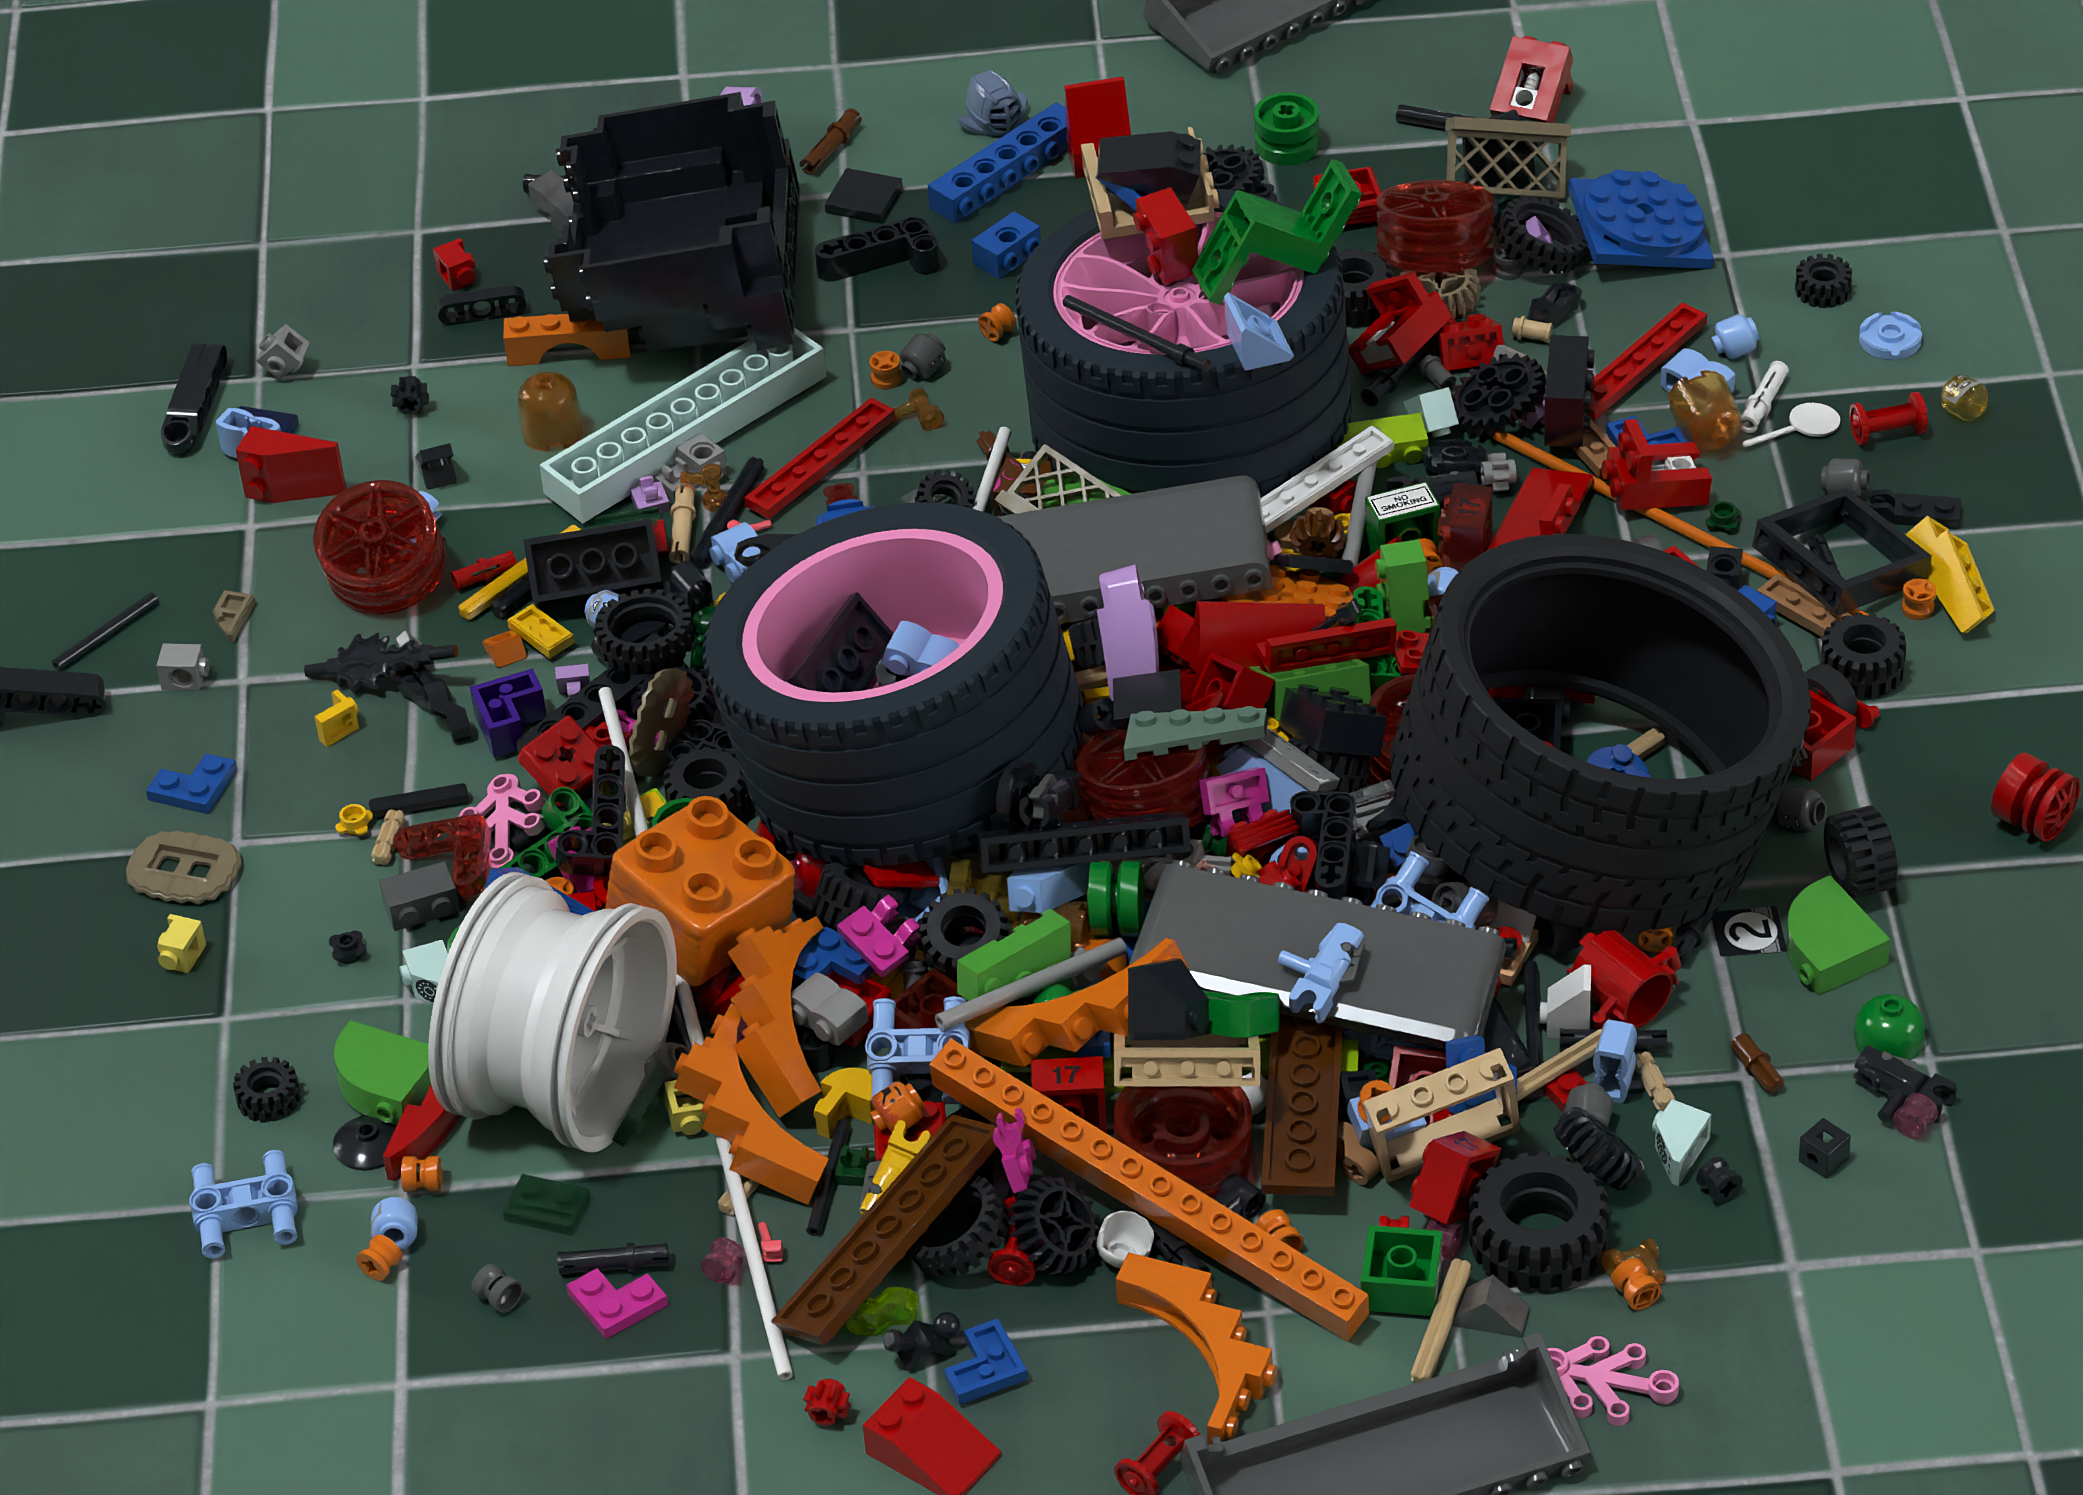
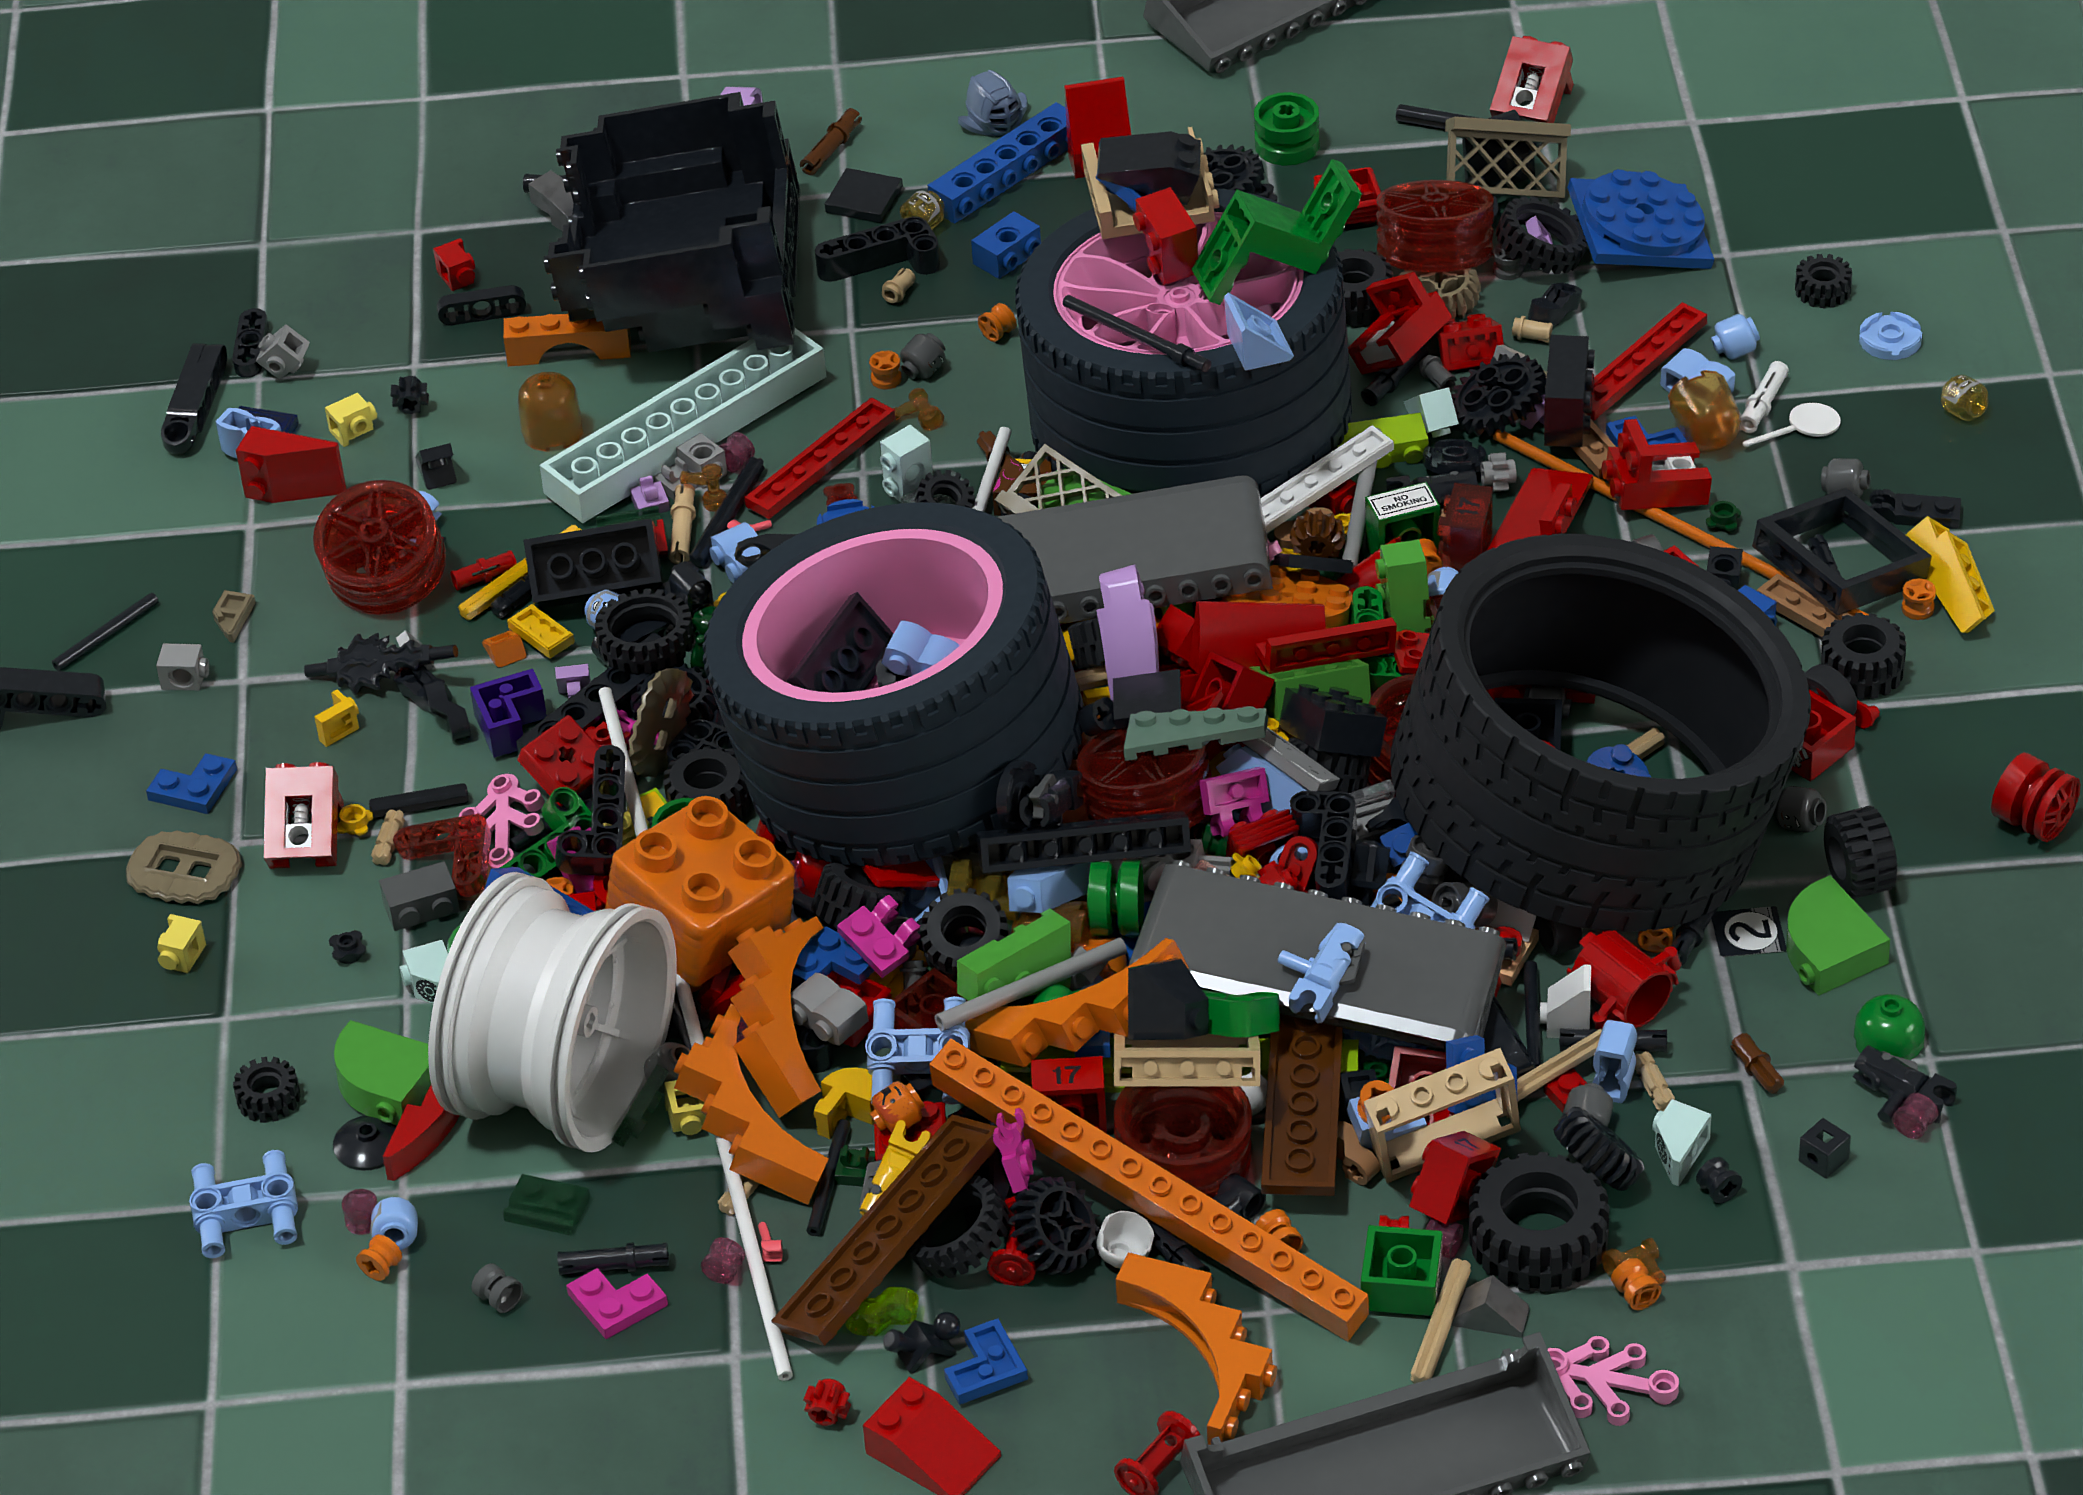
orange wheel [401,1156,443,1192] -> none
black piece [1309,598,1362,632] -> none
red hose [1849,392,1928,445] -> none
none -> black beam [232,308,269,377]
none -> brick [264,762,344,869]
none -> light yellow brick [325,393,377,447]
none -> clear pink wheel [342,1189,378,1235]
none -> clear pink wheel [719,432,755,472]
none -> light aqua brick [880,425,933,503]
none -> tan pin [882,268,916,303]
none -> clear yellow head [900,190,945,230]

